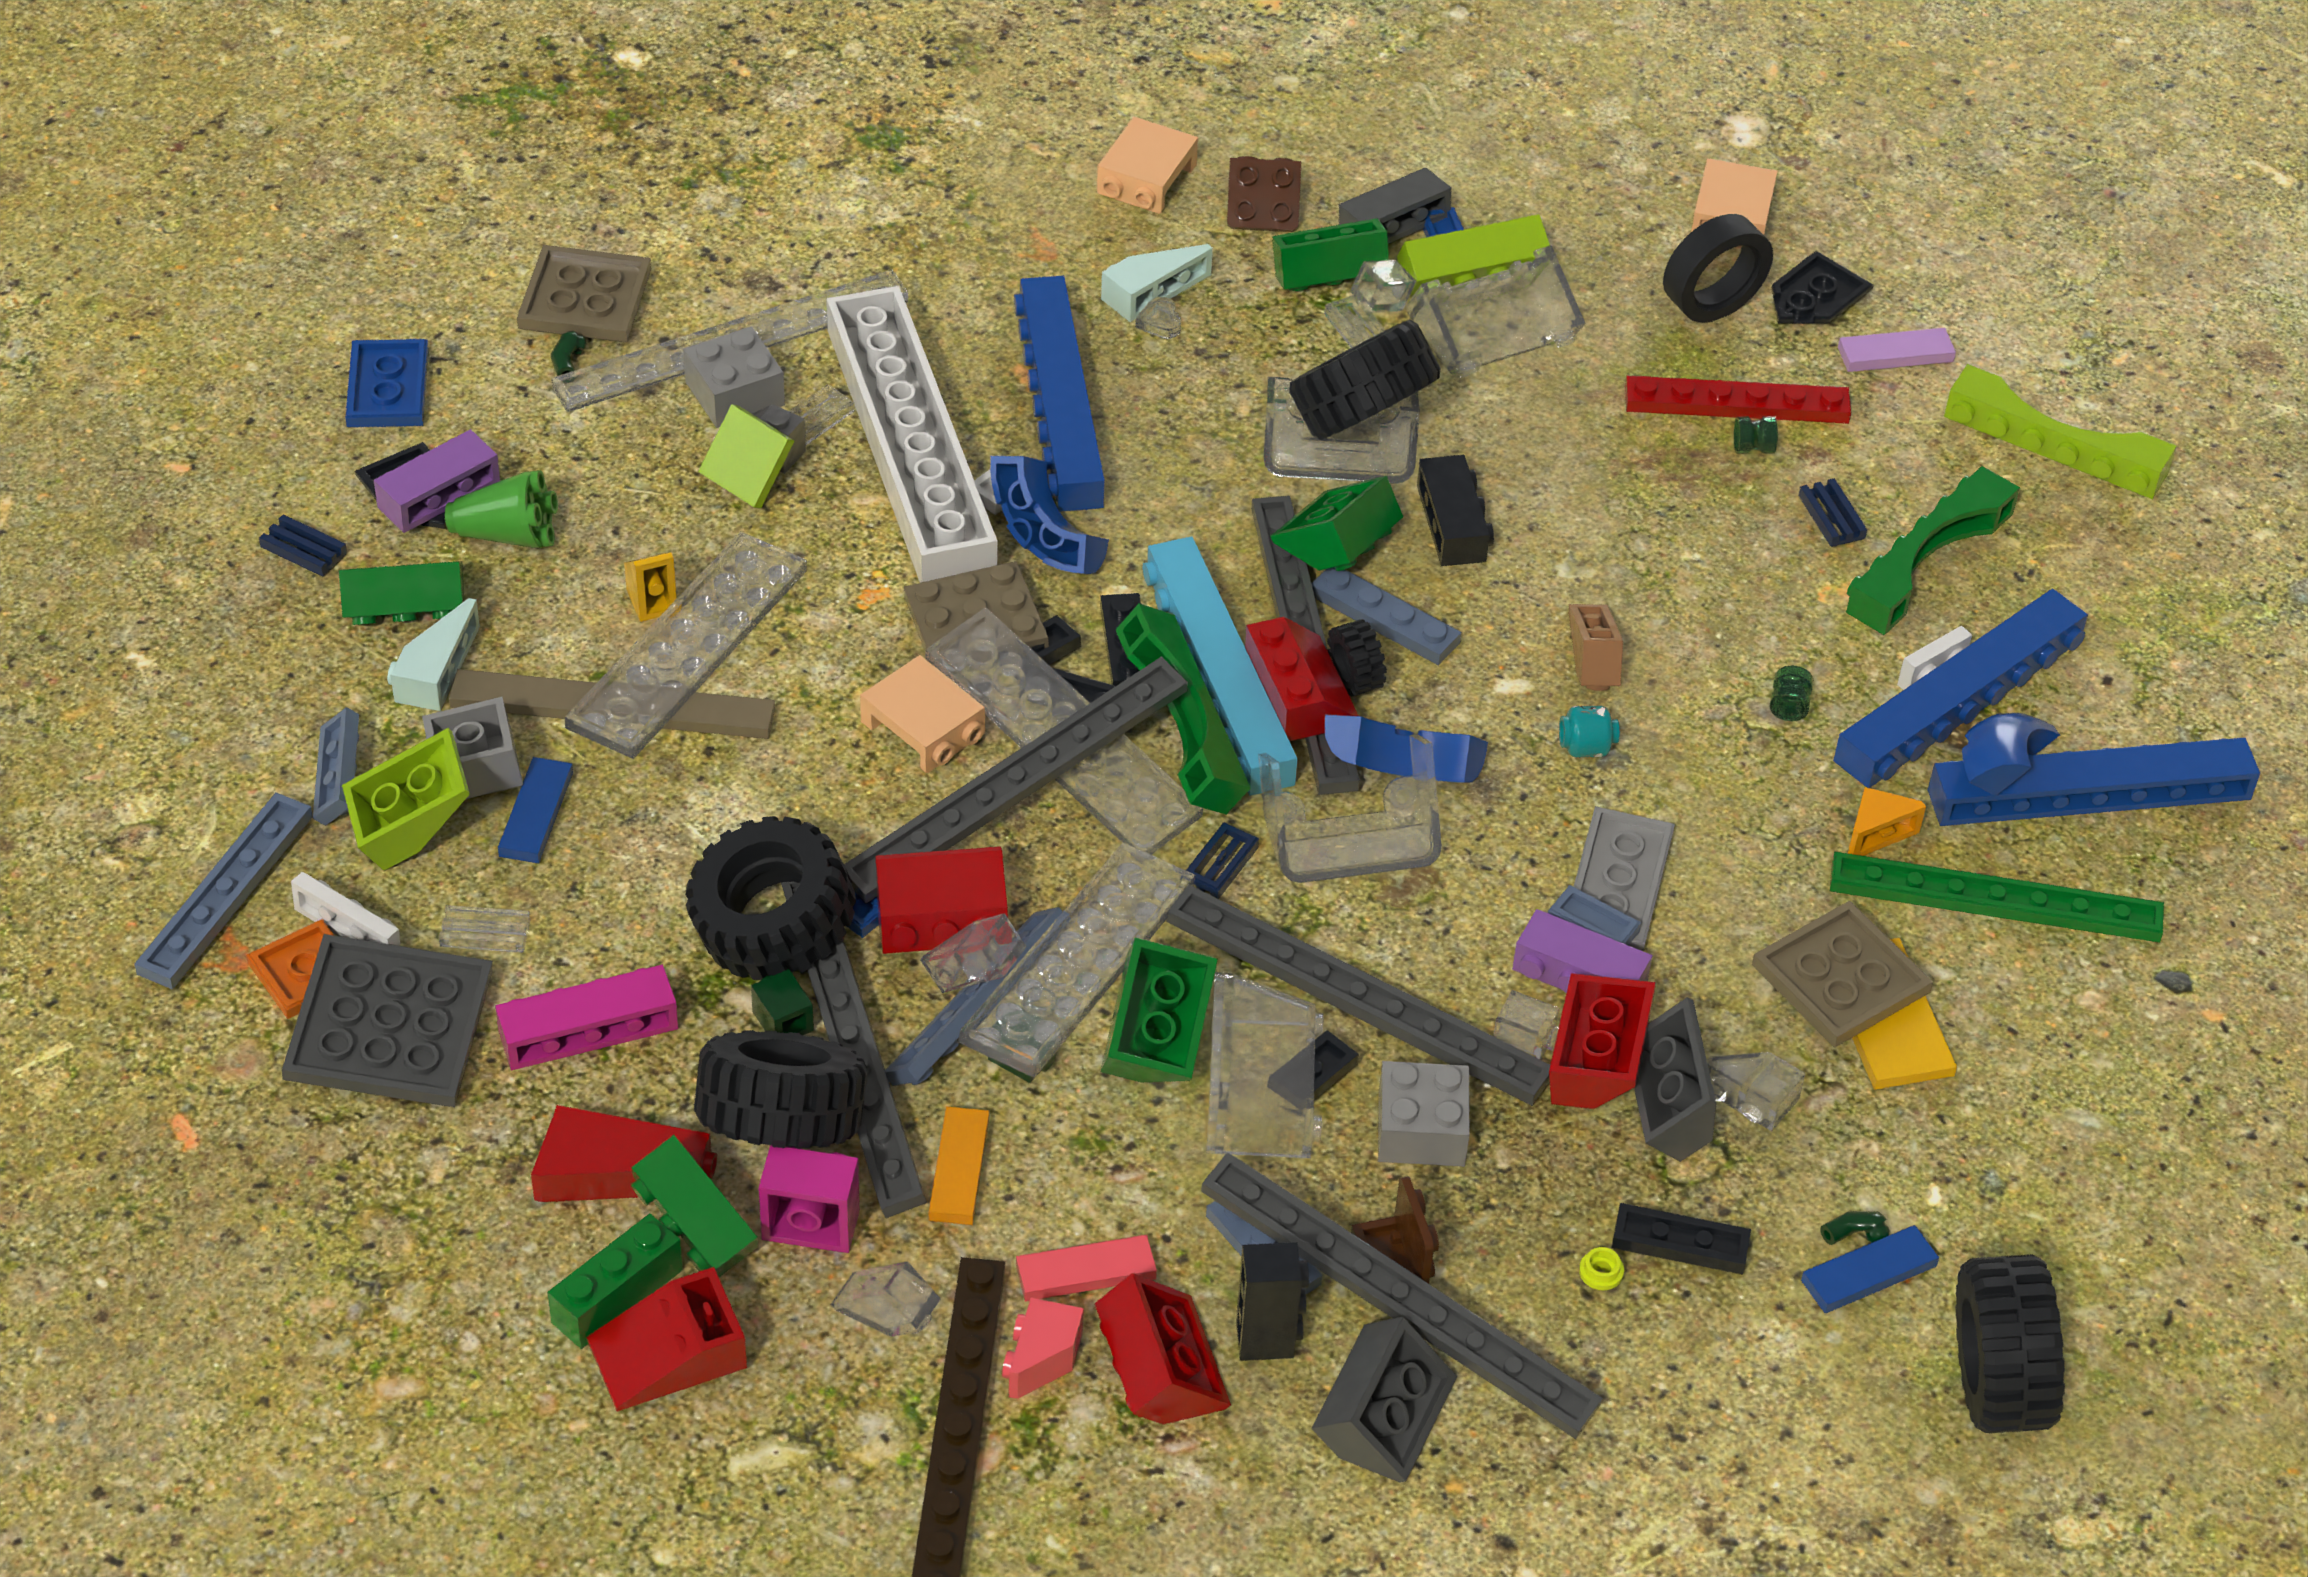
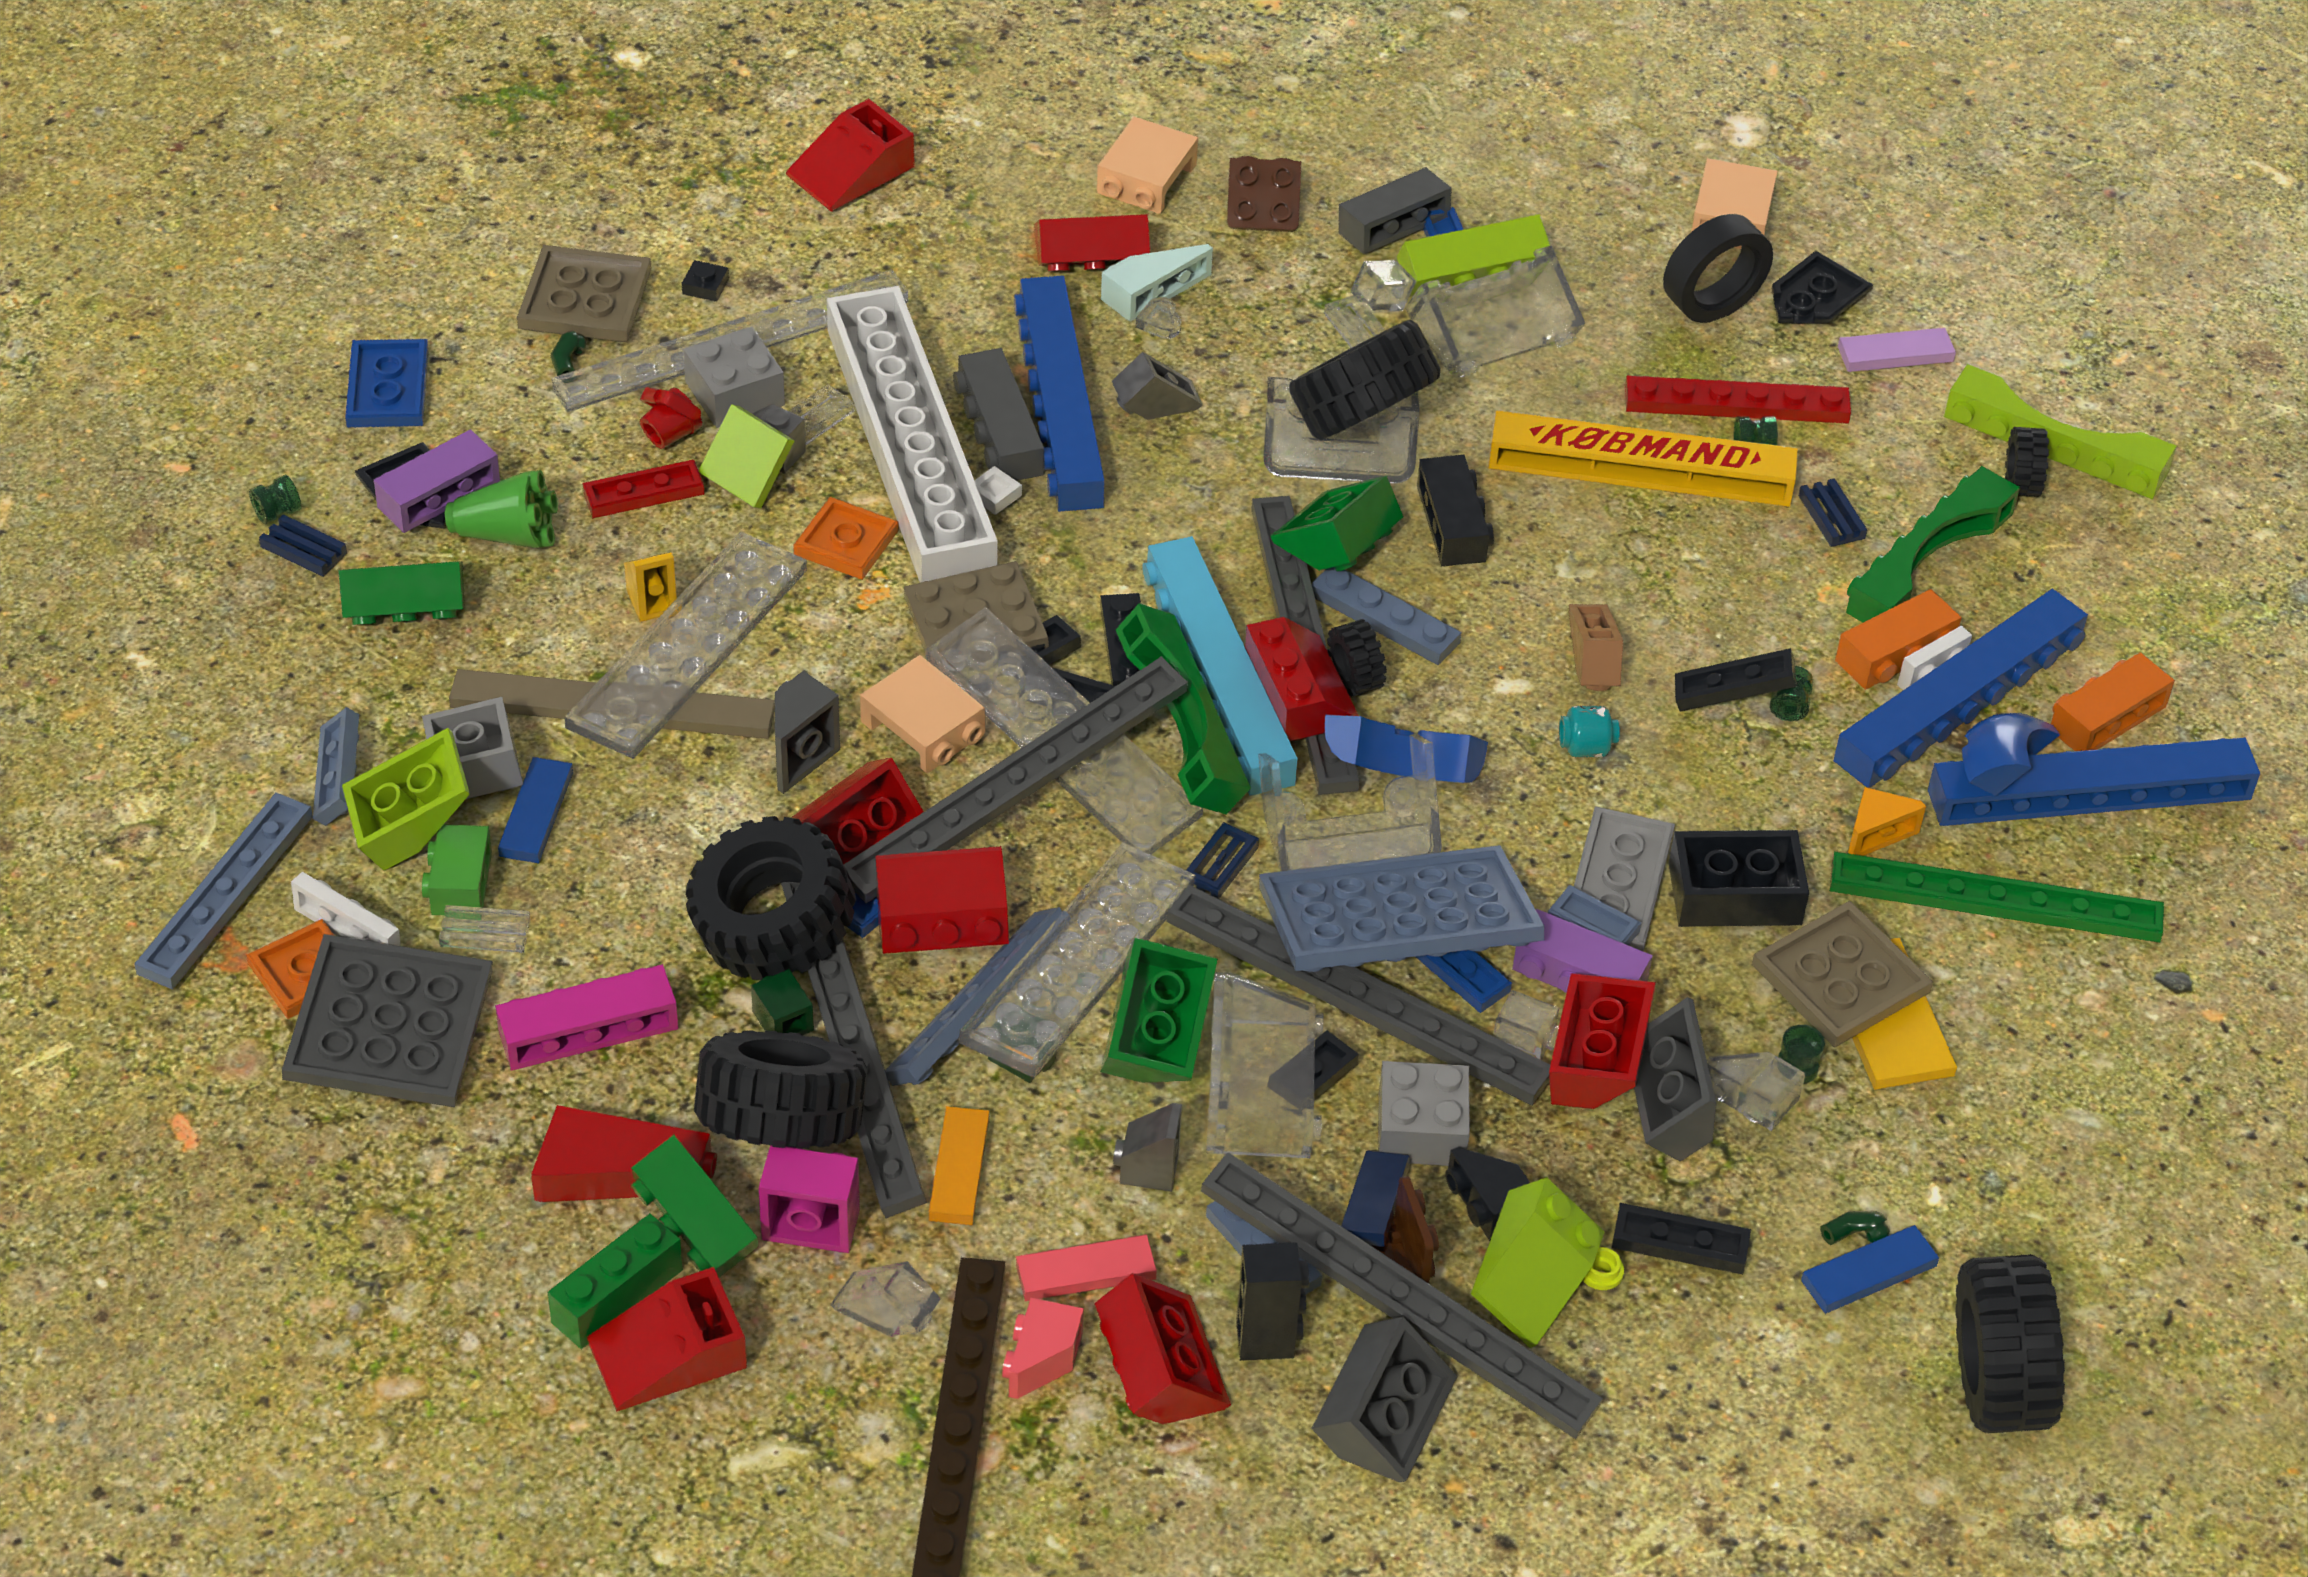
light aqua slope [387,598,480,711] -> none
clear slope [920,913,1027,993] -> none
blue brick [990,456,1109,574] -> none
green brick [1272,218,1390,291] -> none
none -> clear green wheel [249,475,302,525]
none -> bright green brick [422,825,492,917]
none -> red tile [582,459,705,519]
none -> red piece [640,387,703,449]
none -> black plate [682,260,729,302]
none -> dark grey slope [775,670,840,794]
none -> red slope [786,98,914,211]
none -> red slope [791,757,924,864]
none -> orange tile [793,497,899,580]
none -> dark grey brick [953,348,1044,481]
none -> red slope [1034,214,1150,272]
none -> flat silver slope [1112,352,1203,420]
none -> flat silver slope [1113,1103,1182,1192]
none -> sand blue plate [1259,845,1544,972]
none -> dark blue tile [1341,1150,1409,1247]
none -> blue tile [1415,950,1512,1013]
none -> black slope [1445,1147,1530,1241]
none -> lime slope [1471,1177,1605,1348]
none -> yellow brick [1488,410,1798,507]
none -> black brick [1668,830,1809,927]
none -> black plate [1675,648,1797,712]
none -> clear green wheel [1776,1025,1825,1084]
none -> orange brick [1835,589,1962,690]
none -> black tyre [2005,427,2049,497]
none -> orange brick [2051,652,2175,751]

